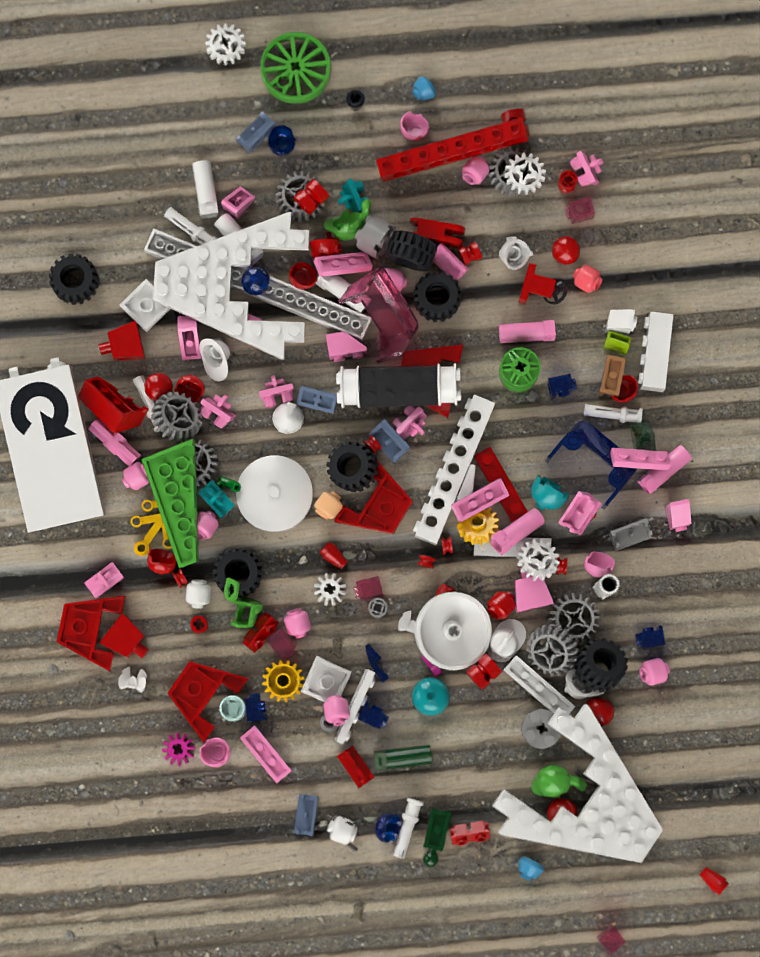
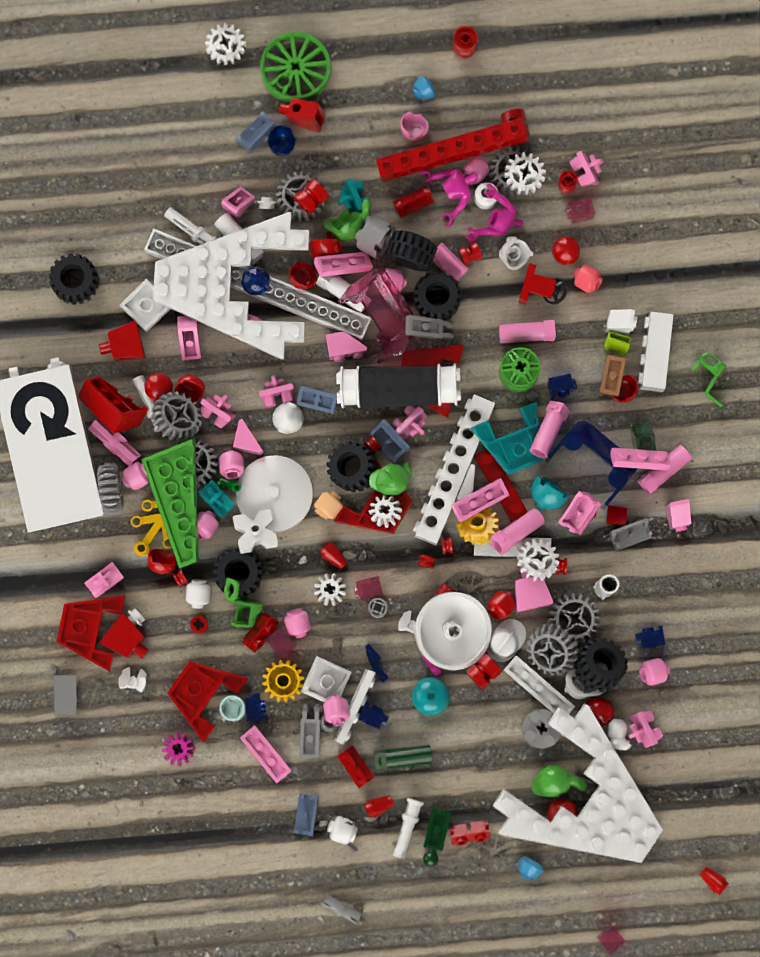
white piece [192,160,218,219] -> none
white piece [199,338,230,382] -> none
bright pink hair [200,737,231,767] -> none
black cone [346,90,365,111] -> none
clear blue hair [374,813,402,843] -> none
red piece [409,217,466,248] -> none
white pin [584,404,643,425] -> none
bright pink hair [584,551,615,578] -> none
none -> light grey hinge [53,675,77,716]
none -> light grey gear [97,463,124,515]
none -> white plate [128,608,145,626]
none -> bright pink head [219,450,244,480]
none -> bright pink slope [233,419,263,455]
none -> white plant [233,509,278,554]
none -> white plate [257,197,276,209]
none -> red torso [279,98,325,133]
none -> light grey hinge [299,703,320,759]
none -> light grey pin [322,894,362,924]
none -> red cone [364,795,394,818]
none -> bright green piece [369,462,412,496]
none -> white gear [369,495,402,528]
none -> red hinge [393,186,434,218]
none -> light grey hinge [405,315,454,340]
none -> dark pink piece [421,169,479,226]
none -> red wheel [453,26,478,58]
none -> dark pink piece [465,184,523,242]
none -> teal wing [471,402,543,475]
none -> white head [474,182,498,209]
none -> bright pink piece [530,401,570,458]
none -> red slope [606,505,627,527]
none -> white animal [607,719,631,750]
none -> bright pink hips [628,711,663,748]
none -> bright green piece [691,352,727,408]

